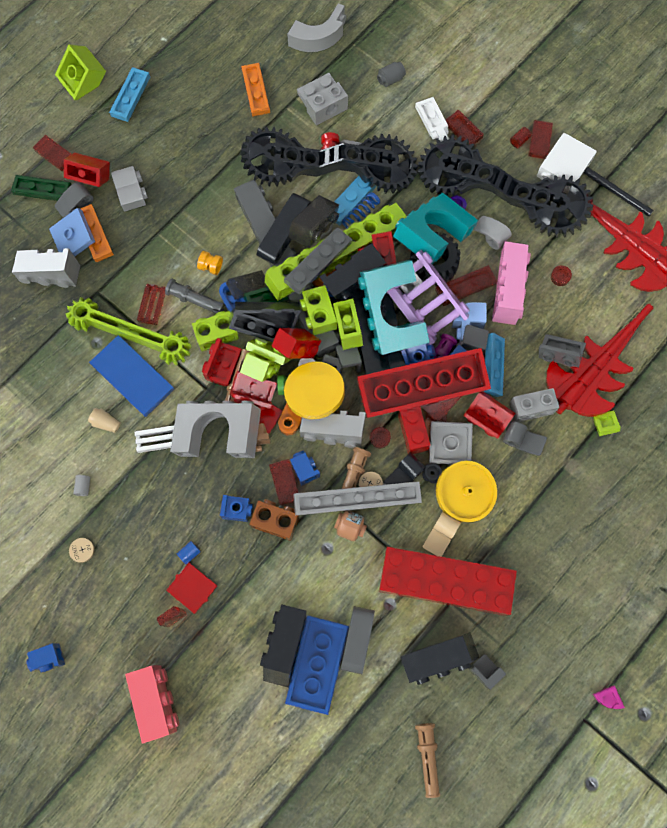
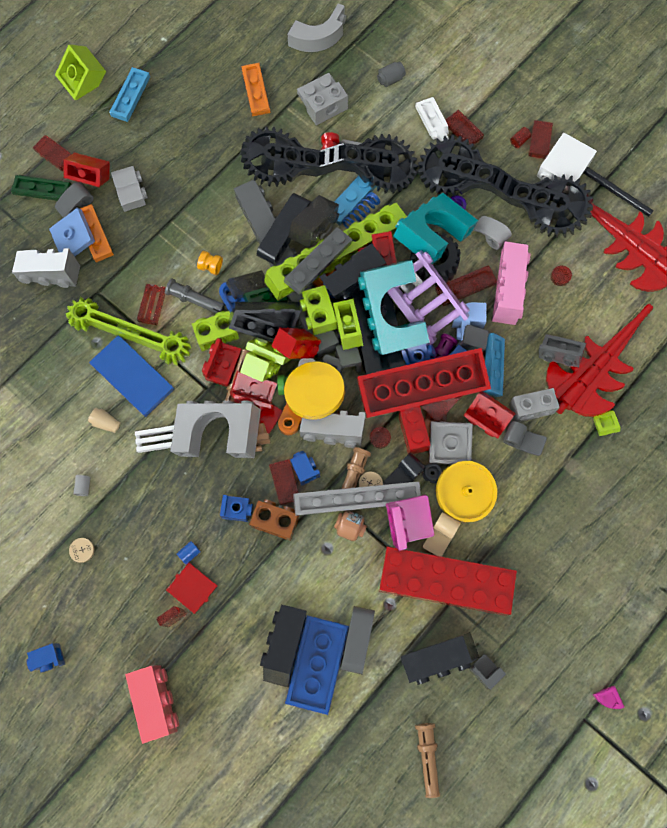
none -> dark pink bracket [386,495,435,550]

